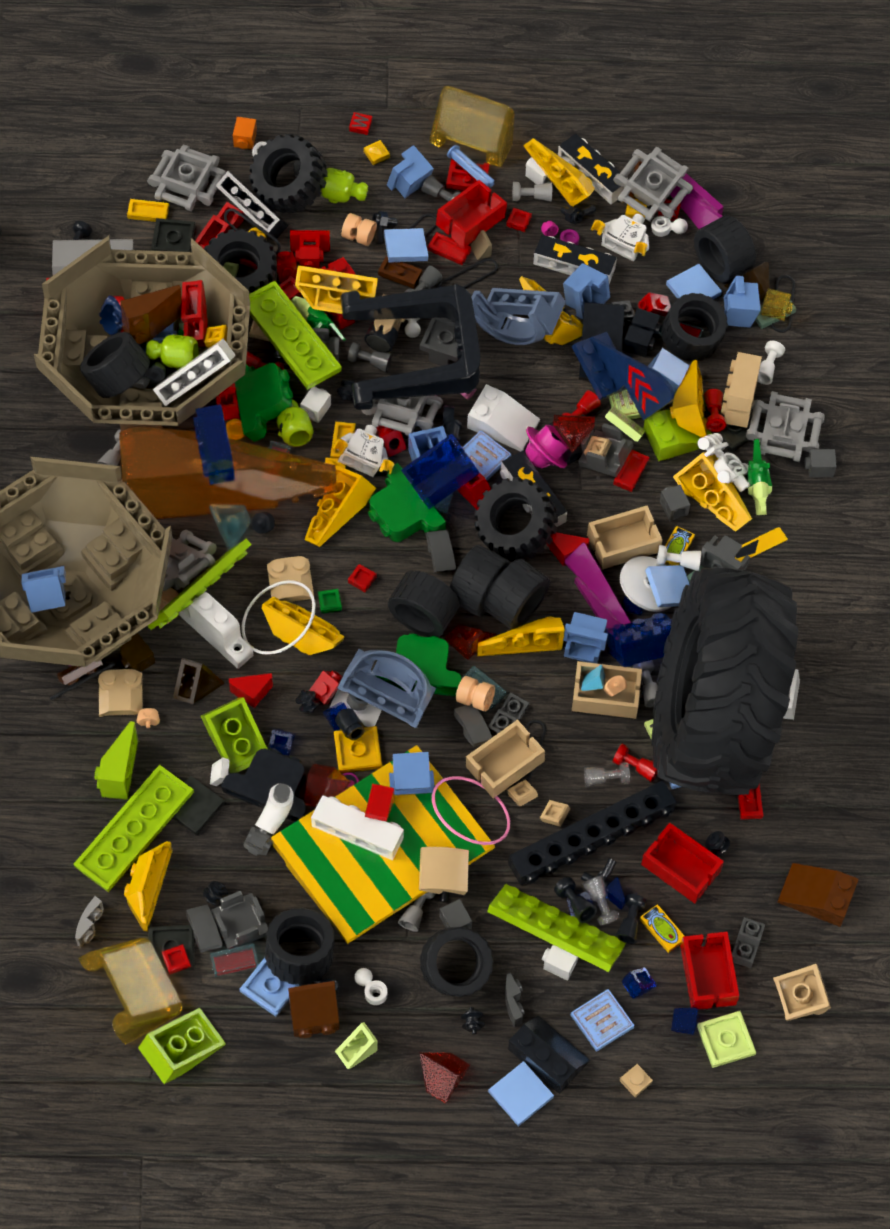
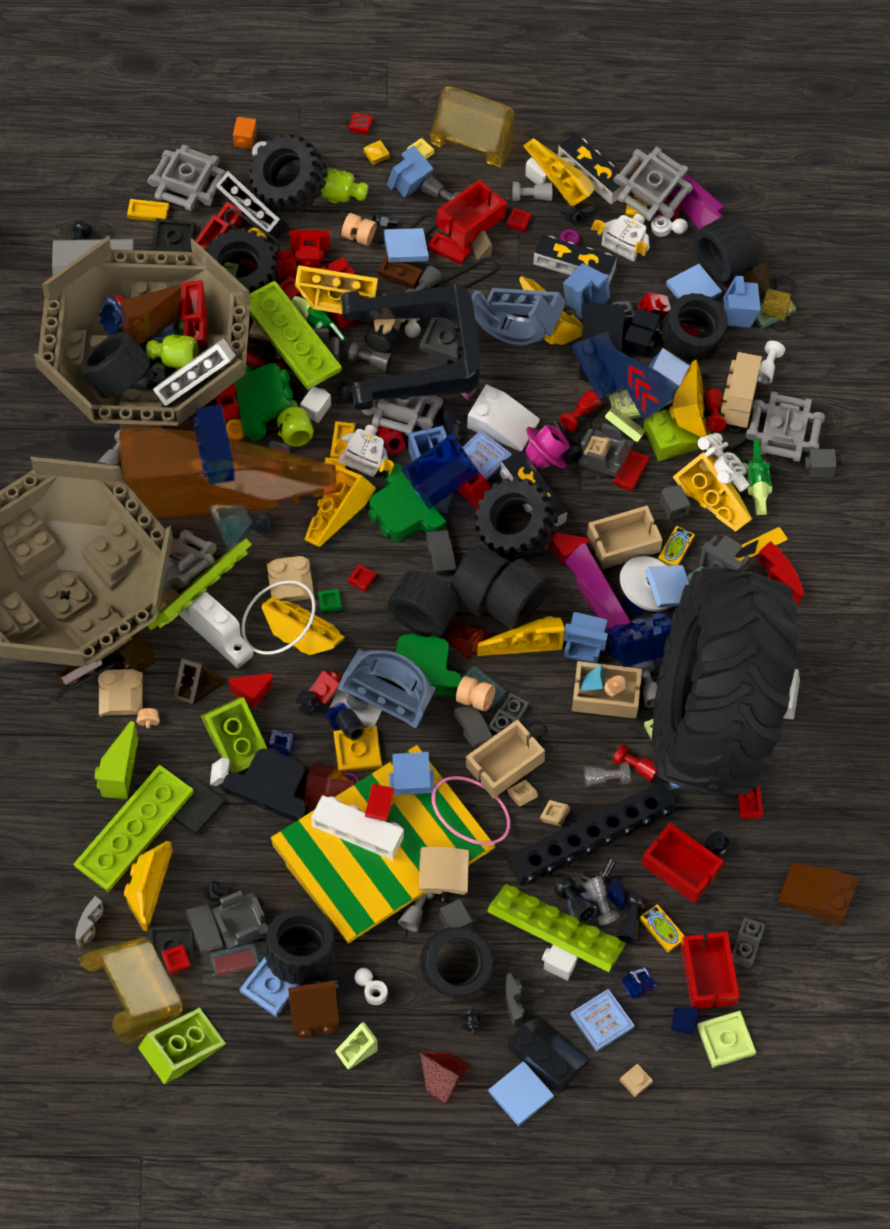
medium blue plate [21,566,66,613] -> none
yellow tile [204,325,228,347] -> none
piece [243,784,293,856] -> none
red plate [446,158,490,191] -> none
medium blue axle [447,145,494,188] -> none
dark pink hinge [541,221,559,237] -> none
clear red slope [553,415,595,453] -> none
white piece [656,545,701,571] -> none
tan slope [773,964,831,1021] -> none
none -> light yellow tile [407,138,434,159]
none -> red slope [757,541,804,606]

